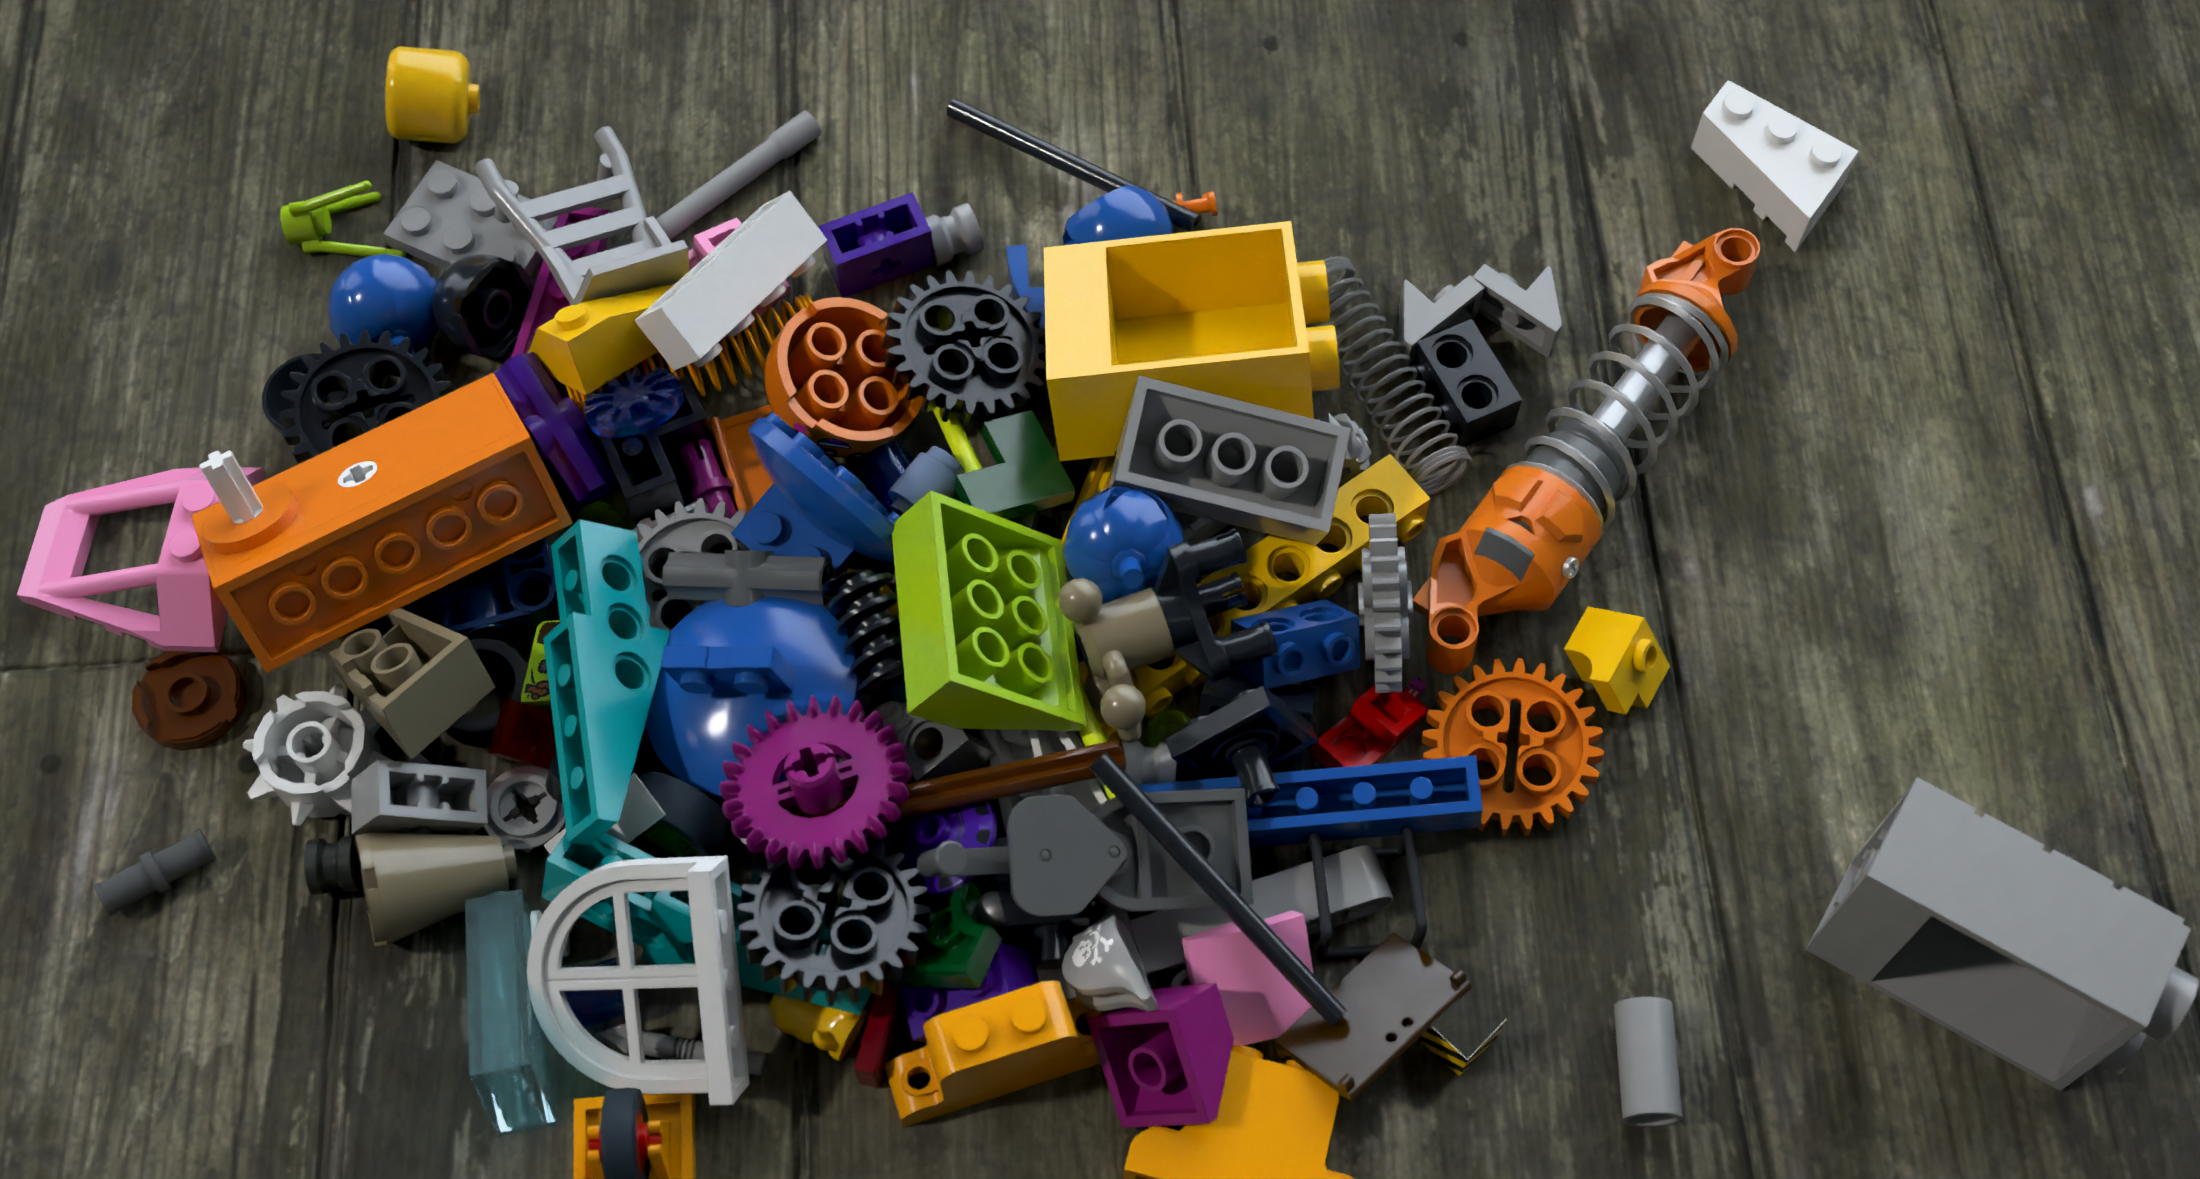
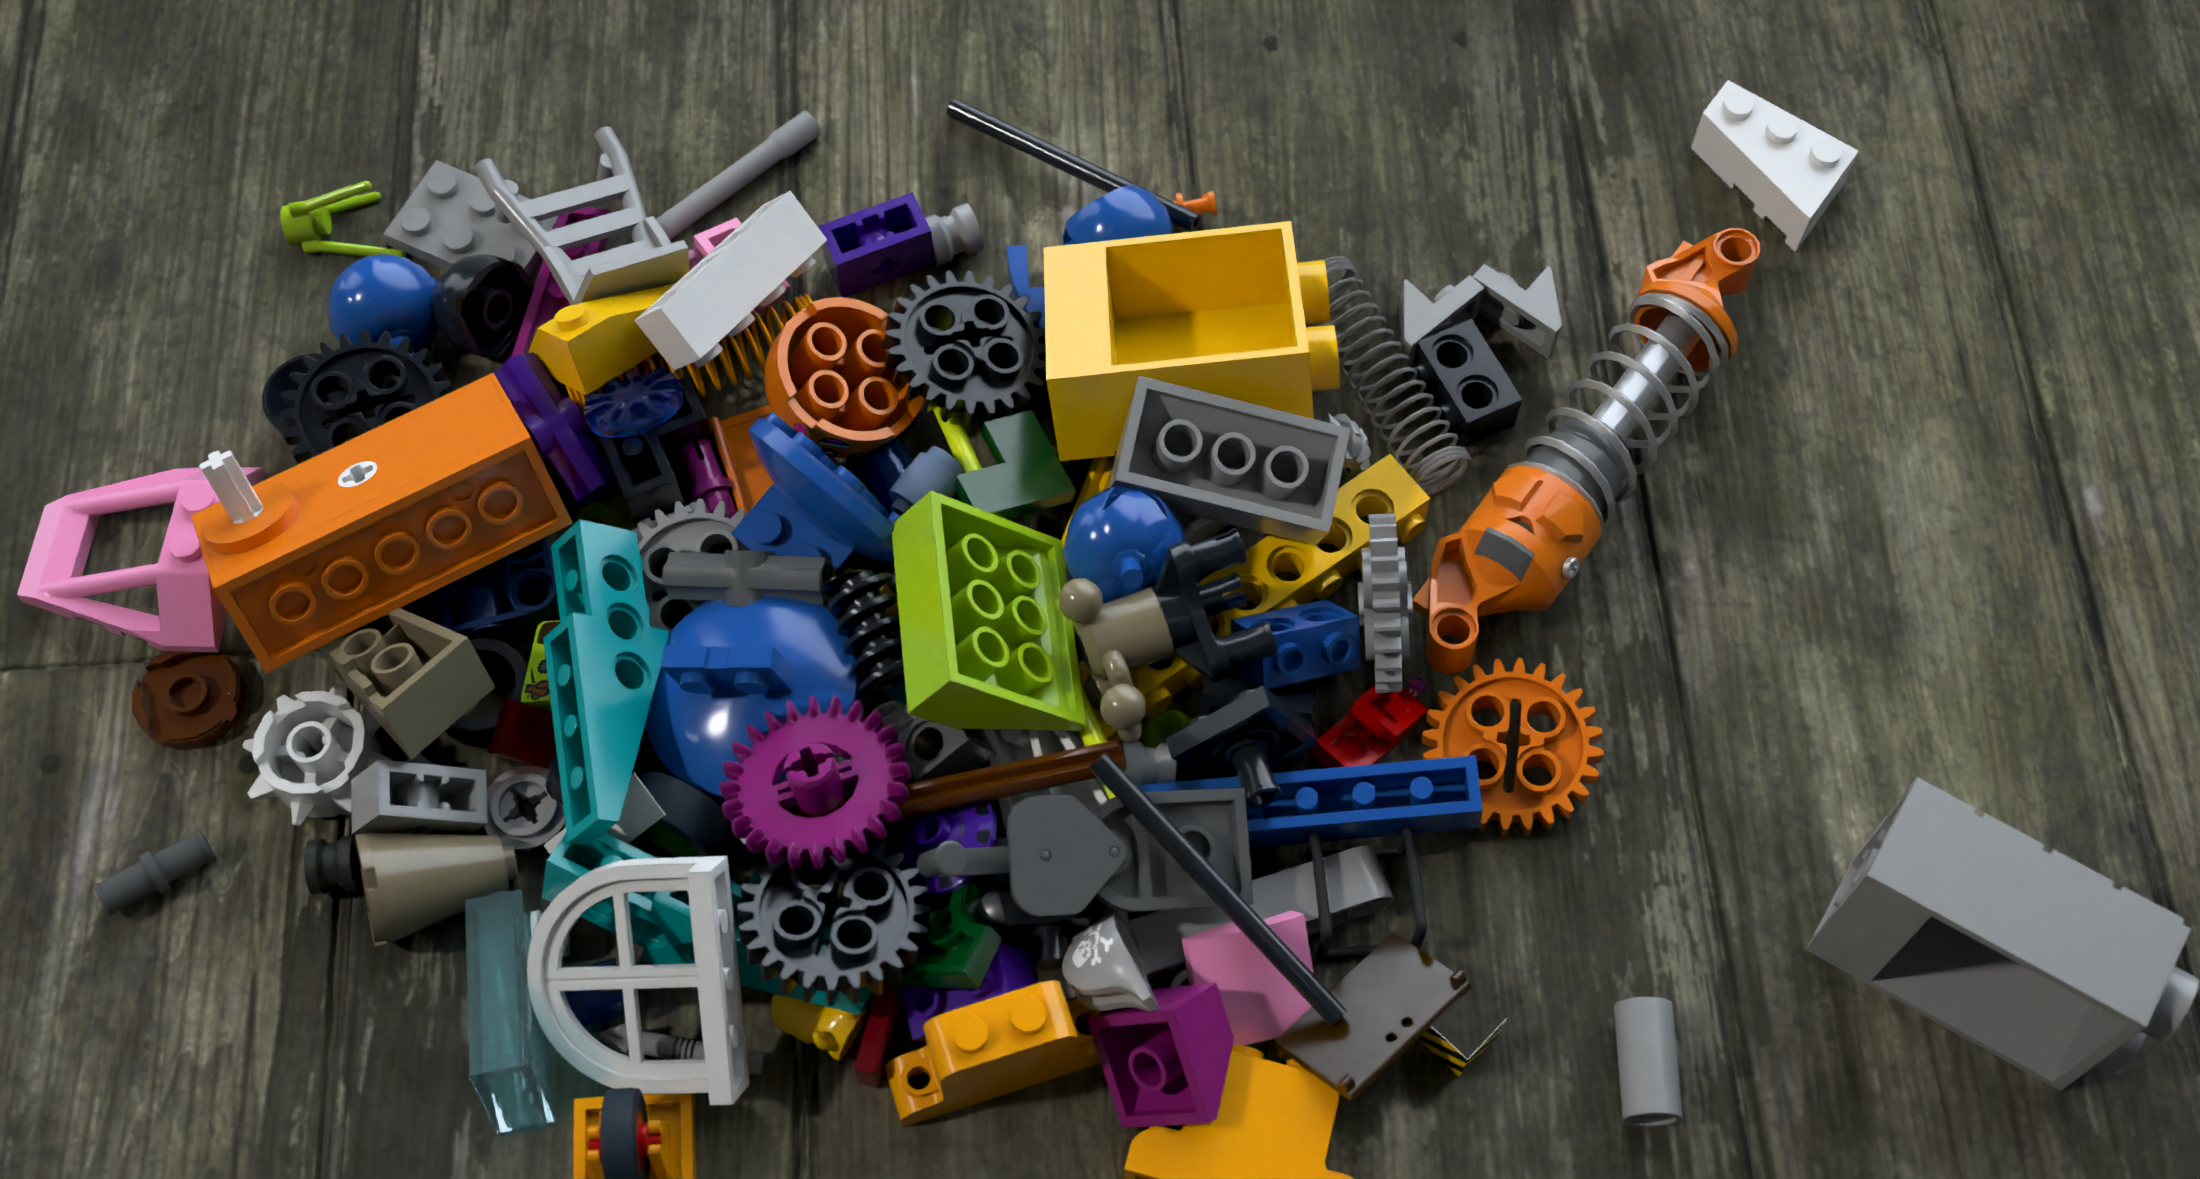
yellow head [385,47,480,144] -> none
yellow brick [1564,606,1670,715] -> none

